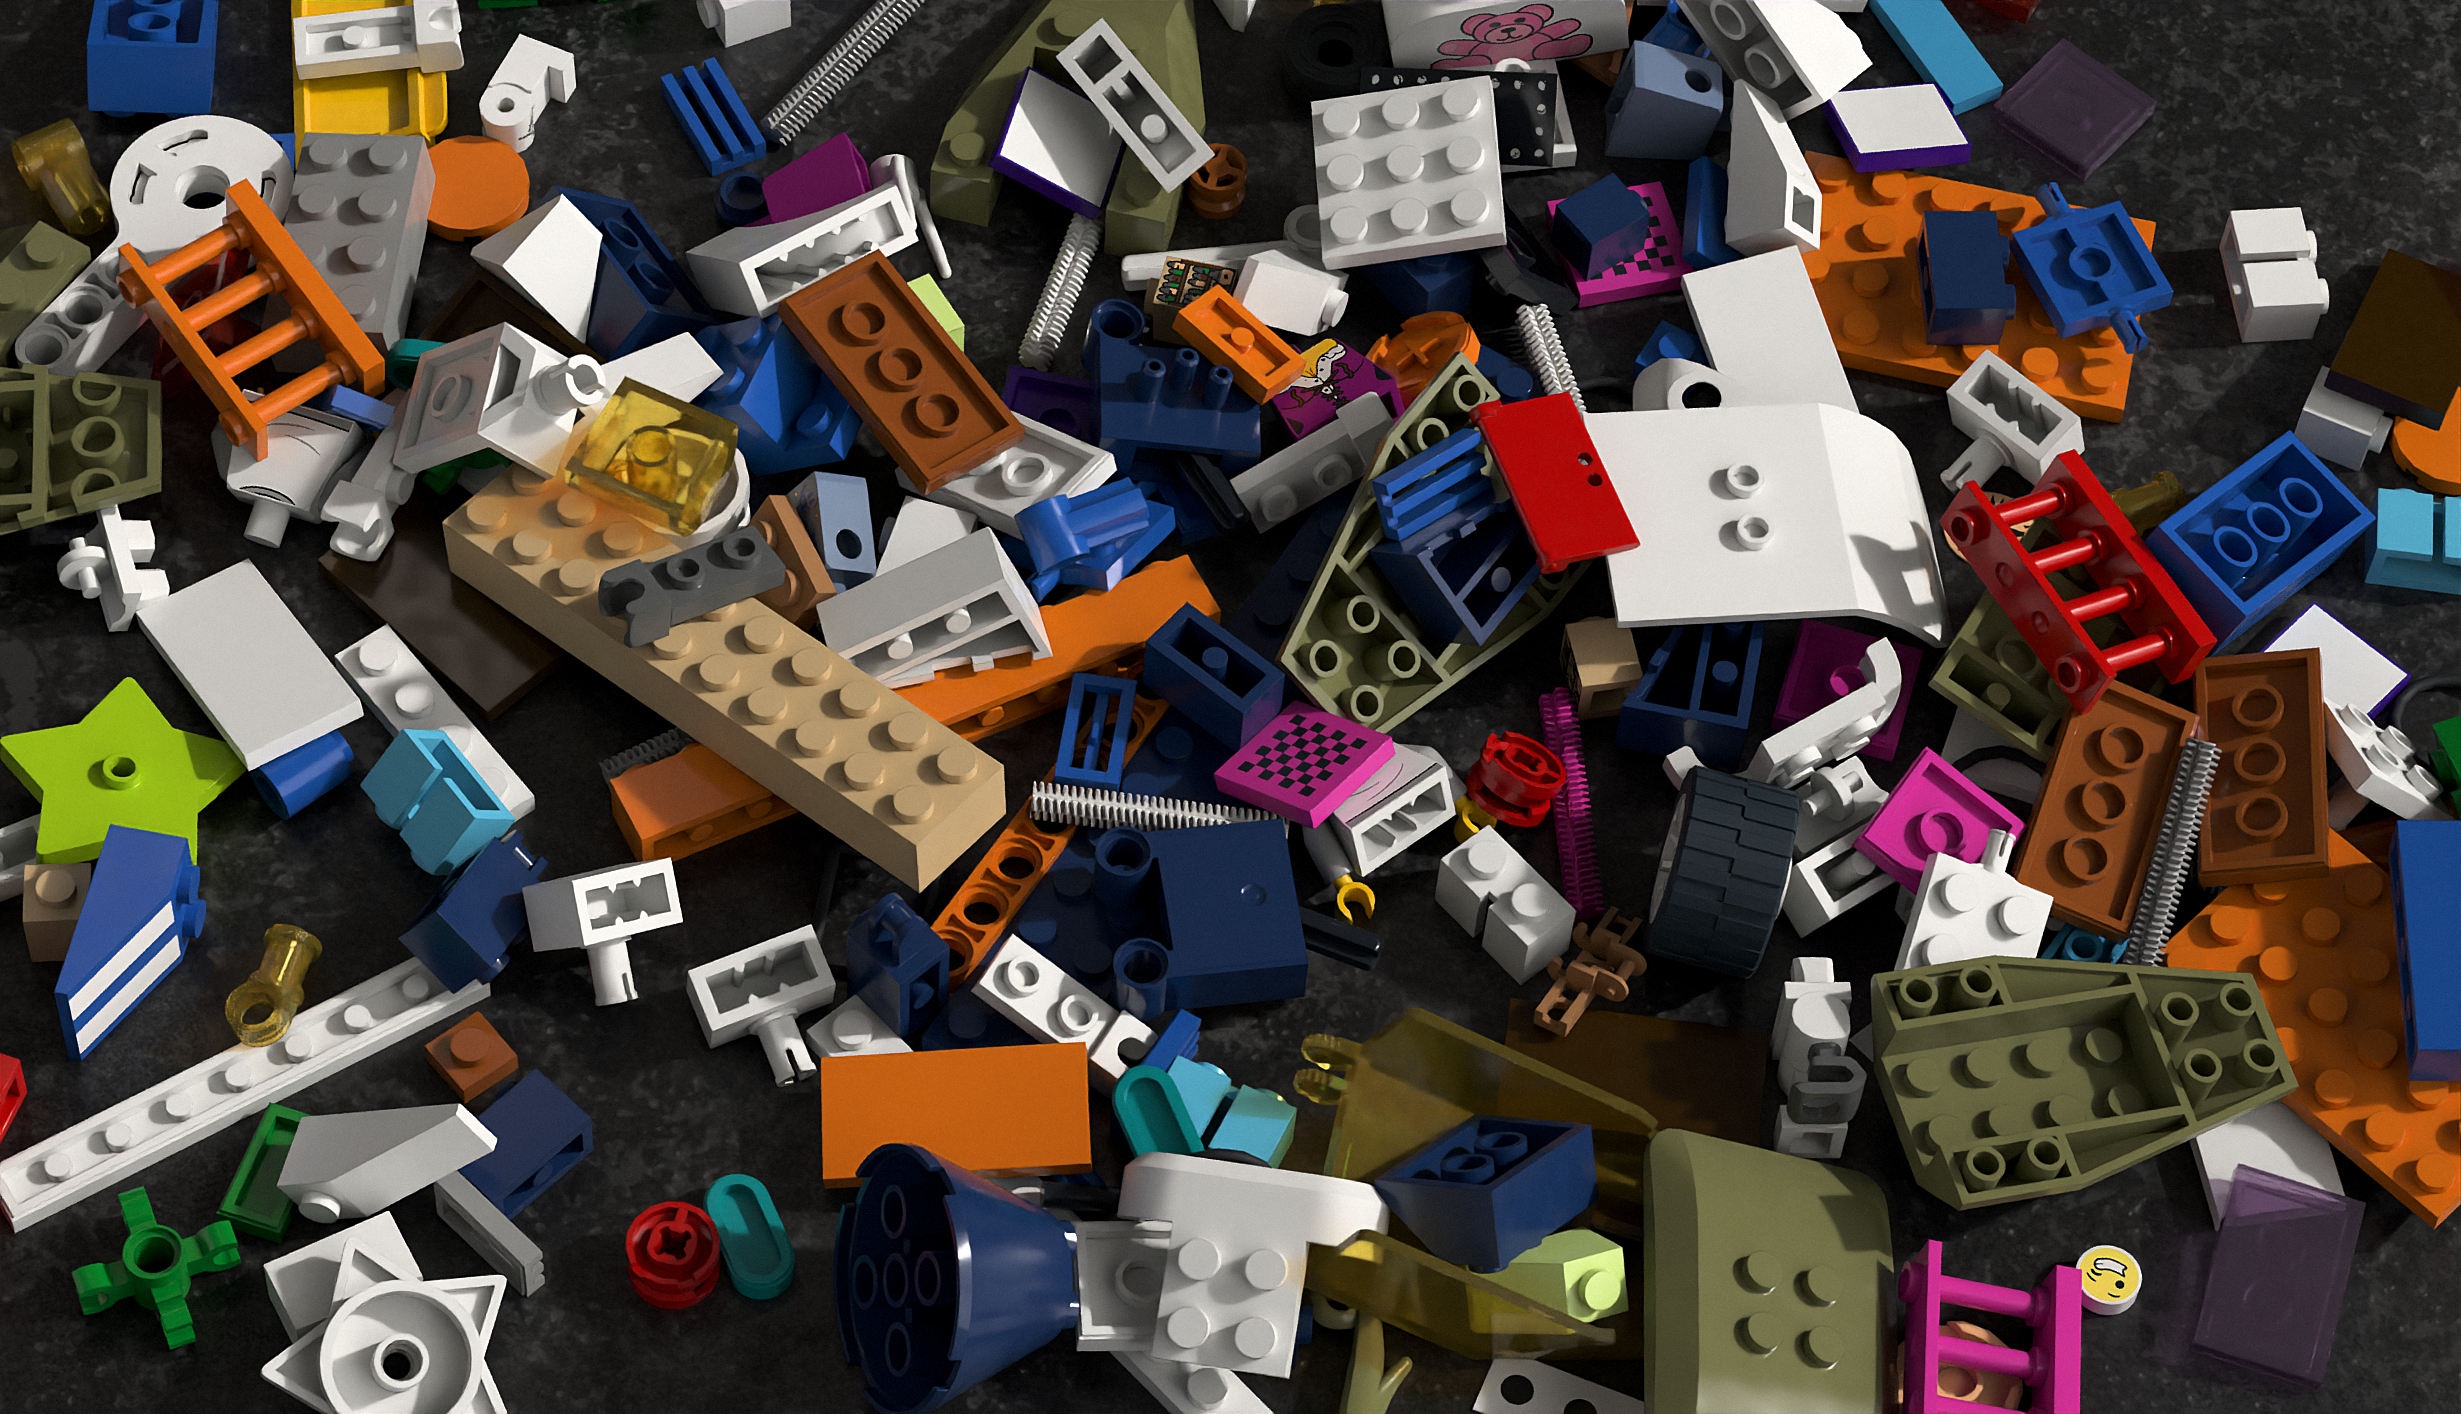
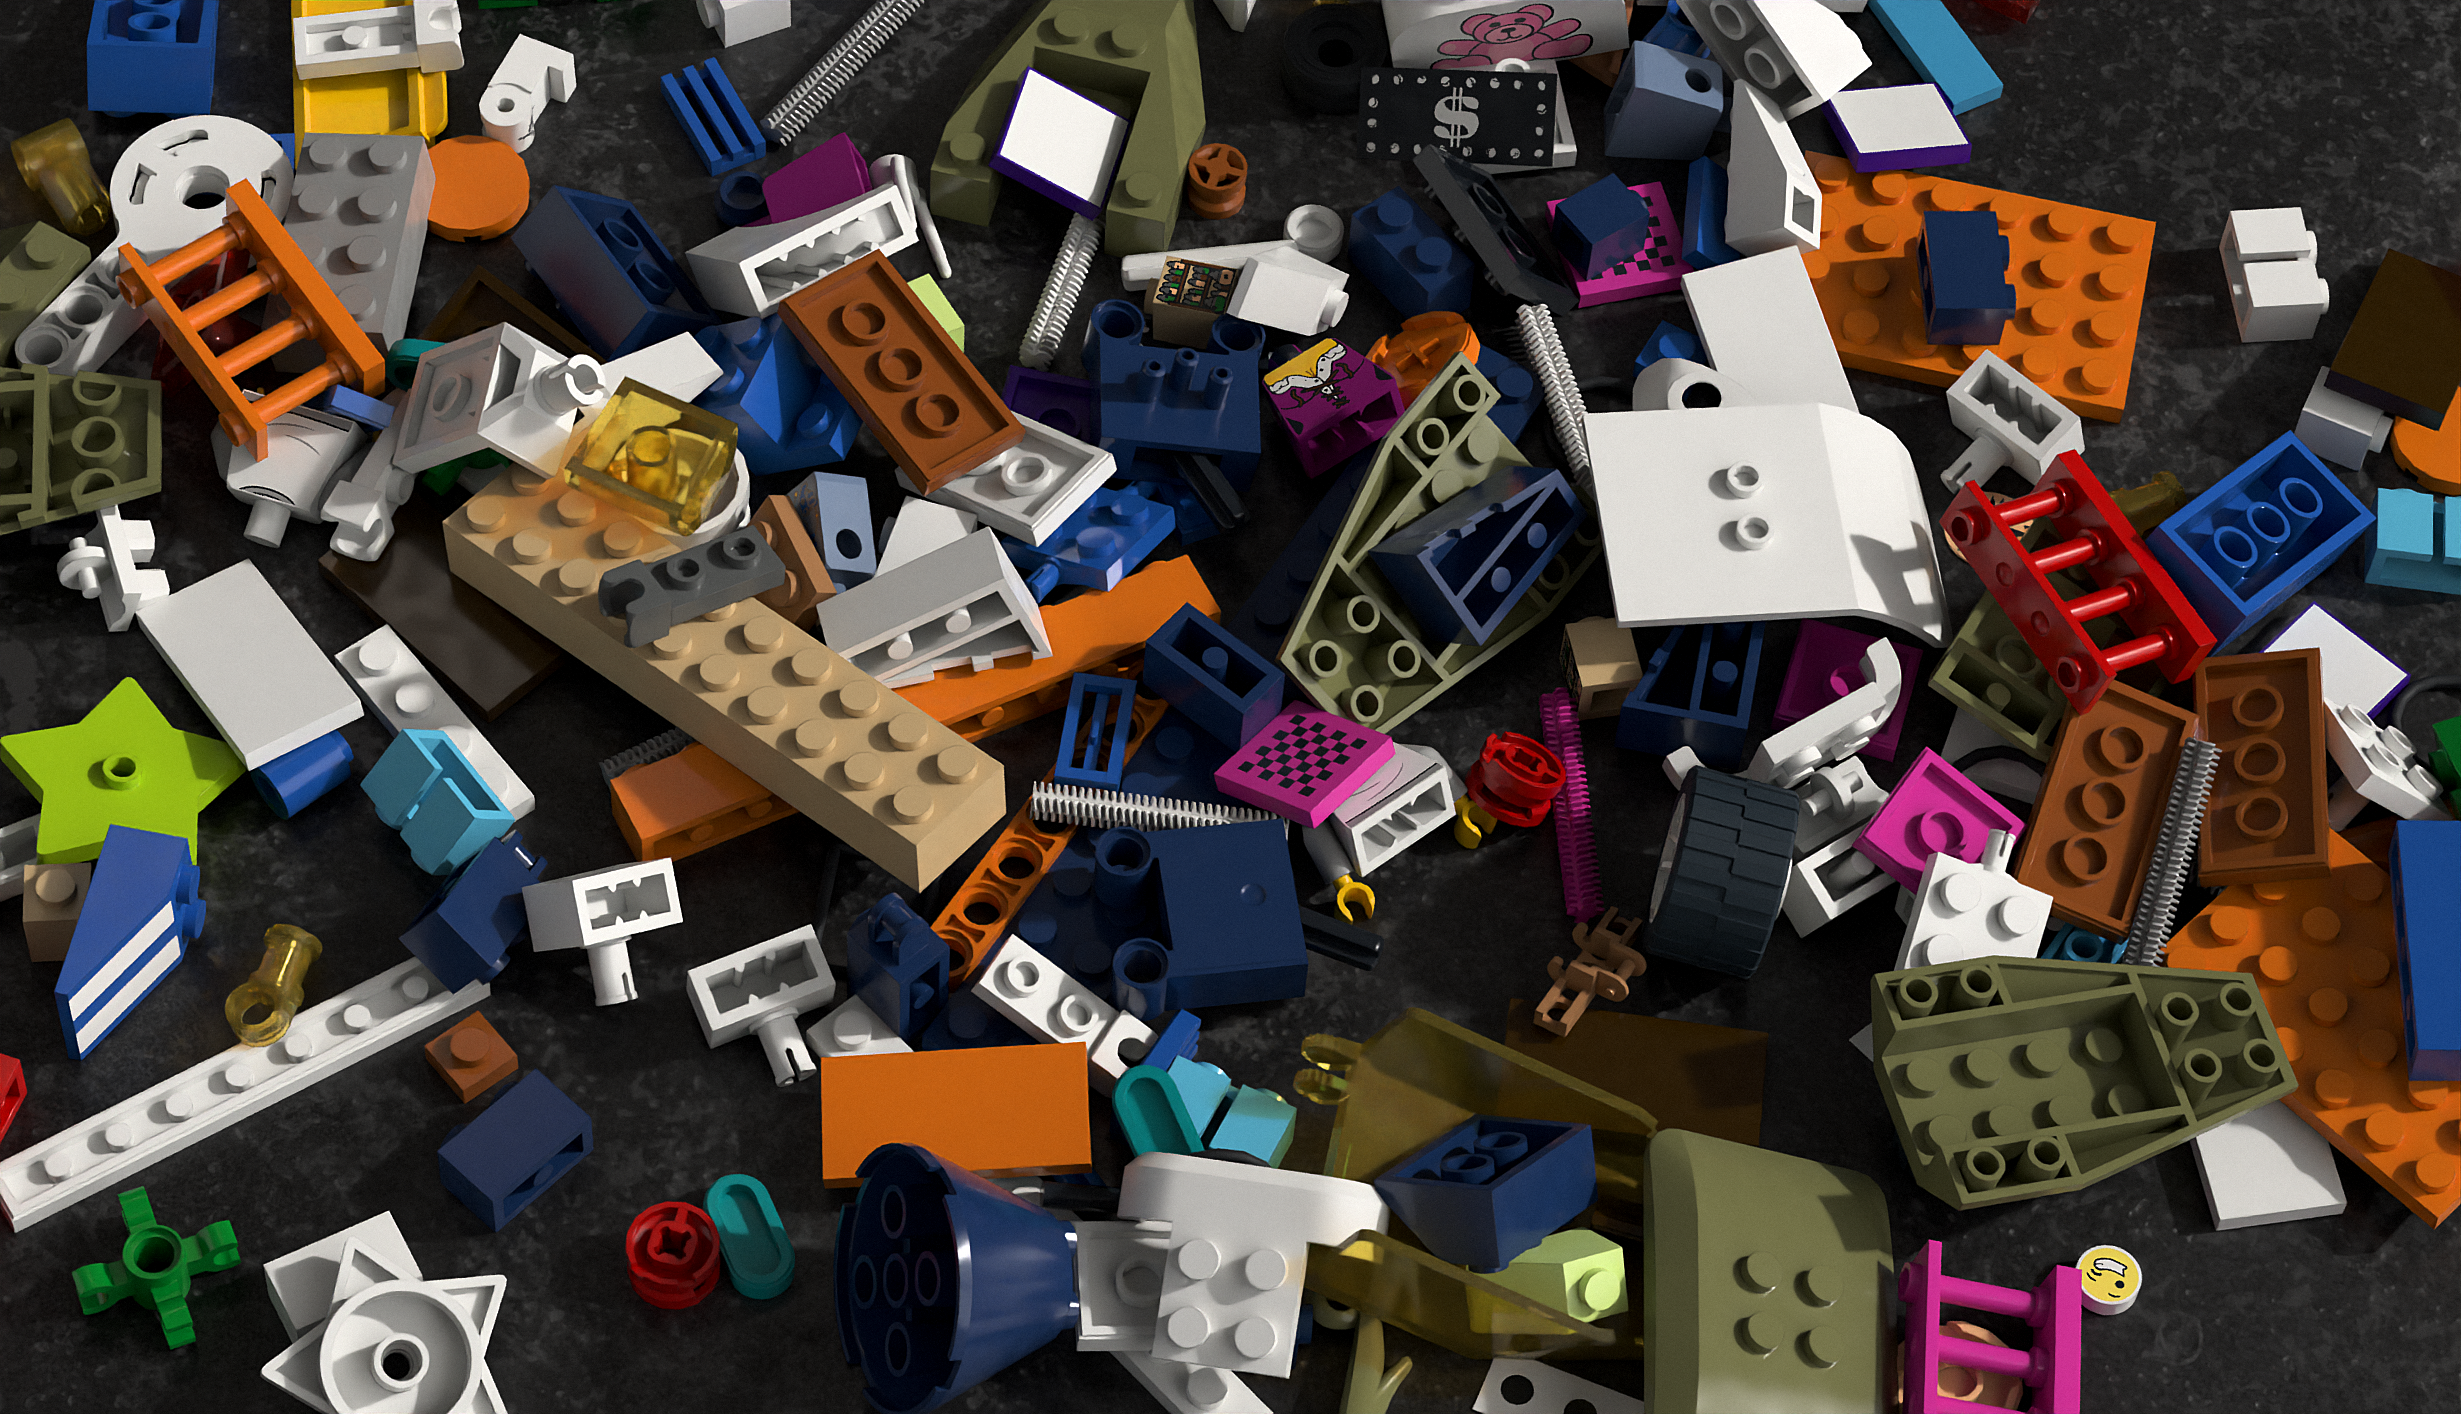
green tile [217,1102,312,1244] -> none
white slope [277,1103,497,1223] -> none
light grey tile [434,1170,545,1297] -> none
white slope [470,194,603,344] -> none
blue piece [1014,477,1149,575] -> none
white slope [1056,18,1215,193] -> none
orange plate [1172,284,1307,405] -> none
white plate [1230,392,1394,534] -> none
white plate [1311,75,1507,270] -> none
blue tile [1372,428,1492,541] -> none
white piece [1435,825,1576,985] -> none
red door [1468,392,1640,574] -> none
white hips [1770,957,1867,1158] -> none
clear purple tile [1990,38,2157,181] -> none
blue plate [2009,182,2174,354] -> none
clear purple tile [2188,1163,2366,1390] -> none

